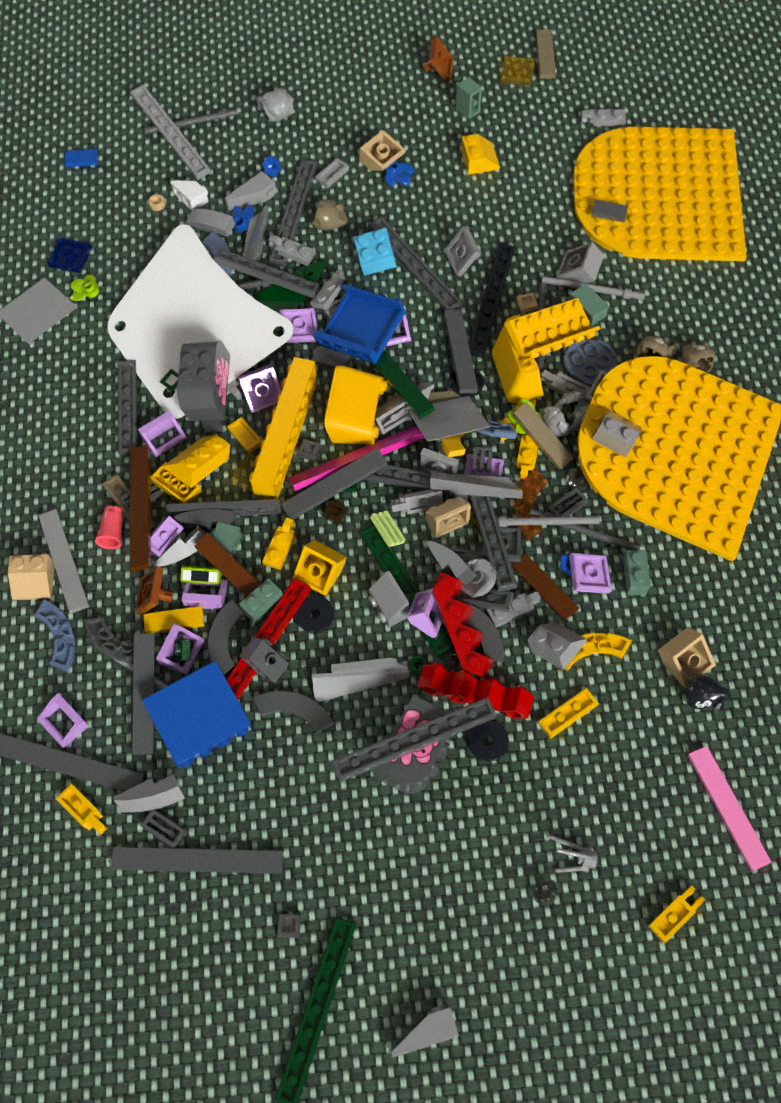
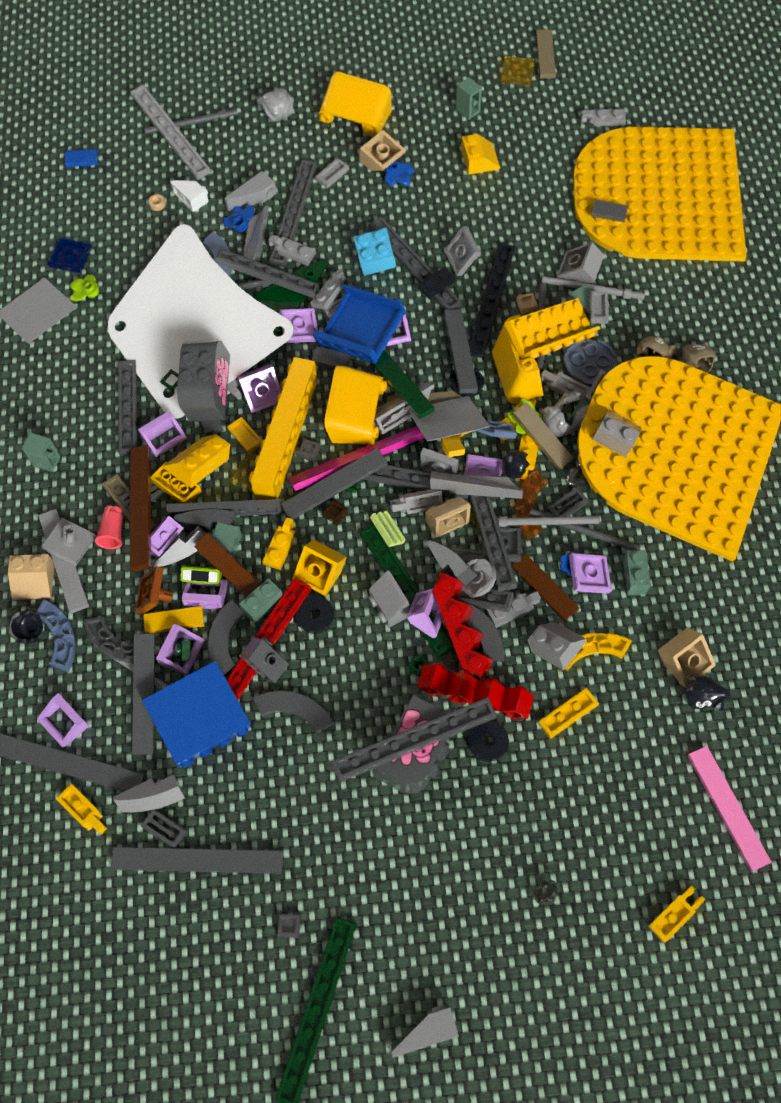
light grey slope [186,208,235,237] -> none
blue plant [262,156,282,177] -> none
light grey wedge [312,658,410,703] -> none
dark tan piece [313,199,348,230] -> none
dark orange tile [423,36,454,82] -> none
dark grey tile [472,447,492,472] -> none
light grey plant [548,834,598,873] -> none
none -> black hair [9,609,44,644]
none -> sand green brick [22,433,60,472]
none -> light grey tile [42,518,96,566]
none -> yellow windscreen [319,72,392,137]
none -> black plate [418,267,456,299]
none -> black hair [502,450,529,479]
none -> light grey tile [589,291,609,324]

